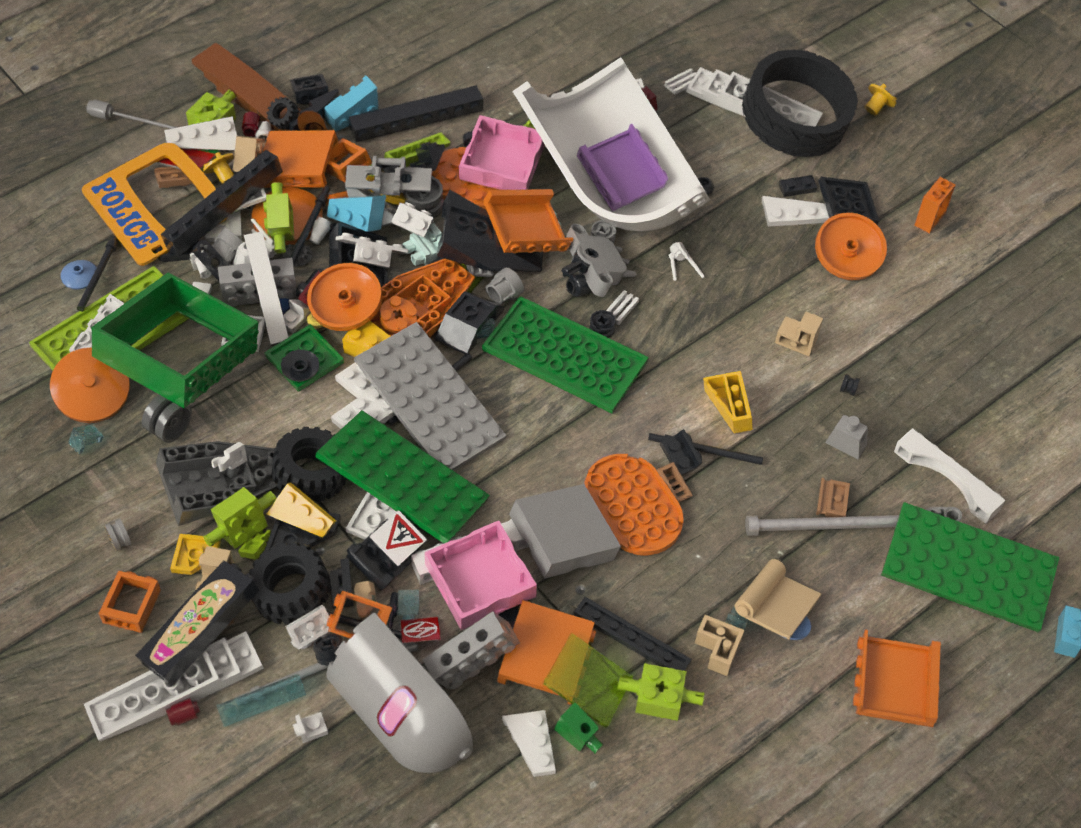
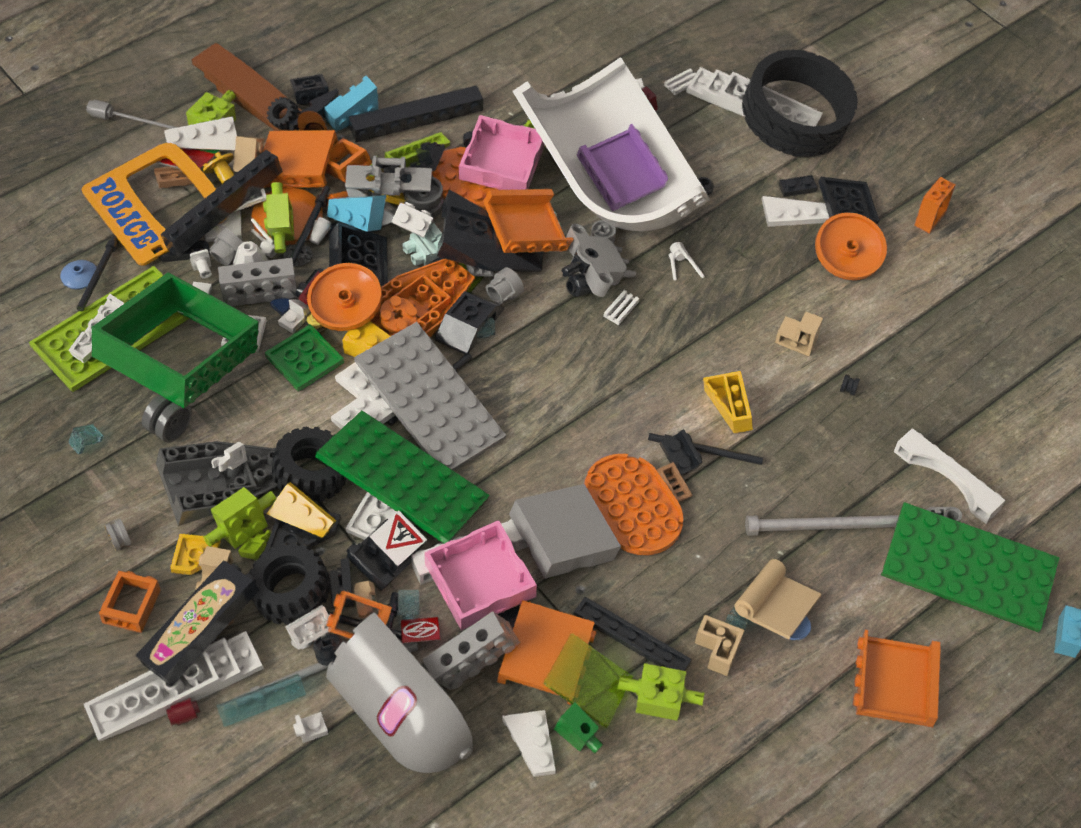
orange dish [50,347,130,423] -> none
black beam [193,240,229,281] -> none
dark red brick [241,112,260,137] -> none
white tile [244,231,288,344] -> none
white cone [256,121,272,142] -> none
black dish [281,350,319,382] -> none
white bracket [336,233,408,268] -> none
green plate [482,296,649,414] -> none
black wheel [589,310,616,338] -> none
medium nougat plate [816,478,850,517] -> none
light grey torso [825,415,868,459] -> none
yellow piece [865,84,897,116] -> none

